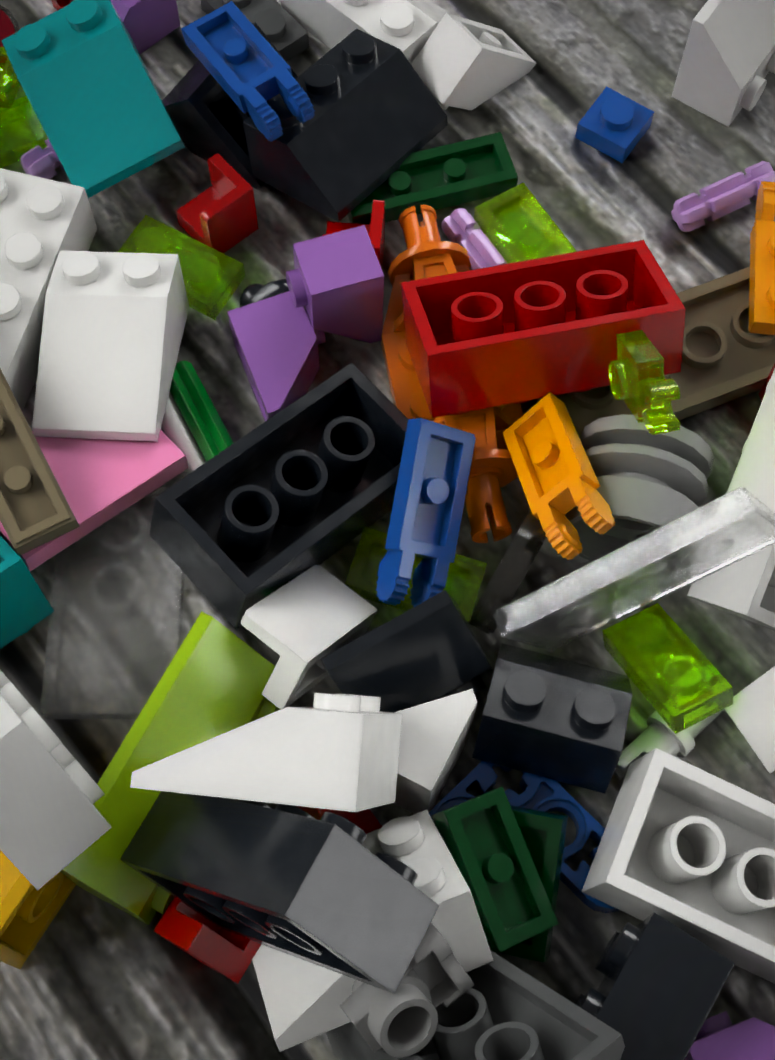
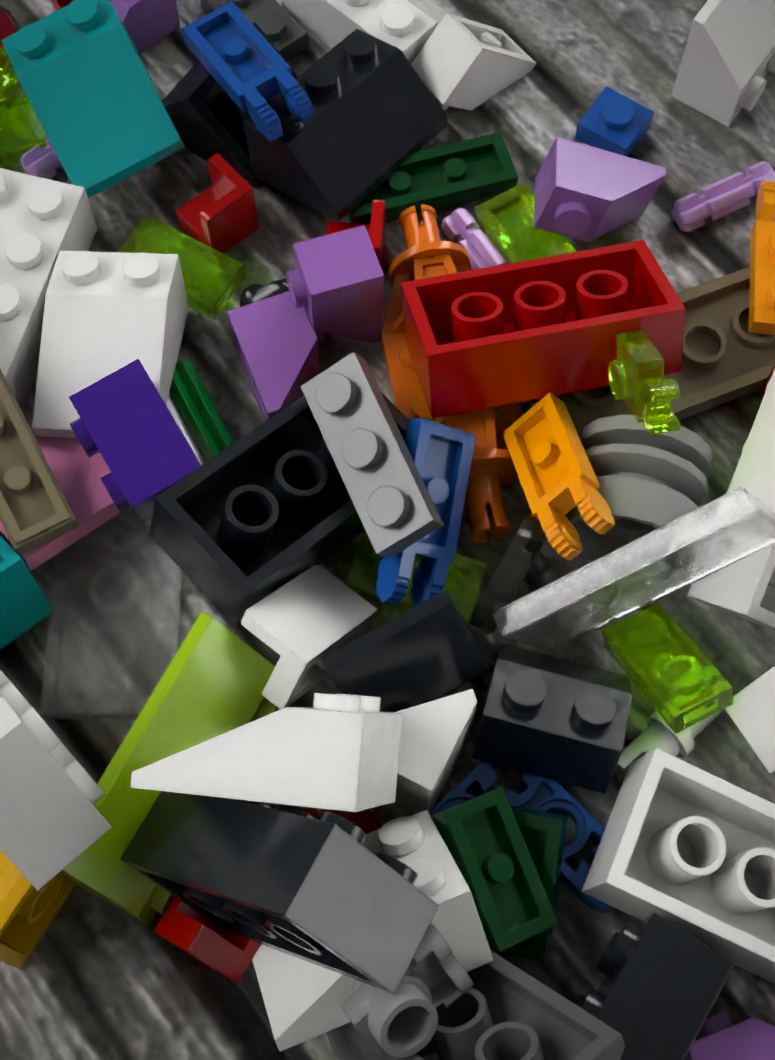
none -> dark purple brick [69,359,201,523]
none -> plate [300,352,444,559]
none -> medium lavender slope [534,137,666,242]

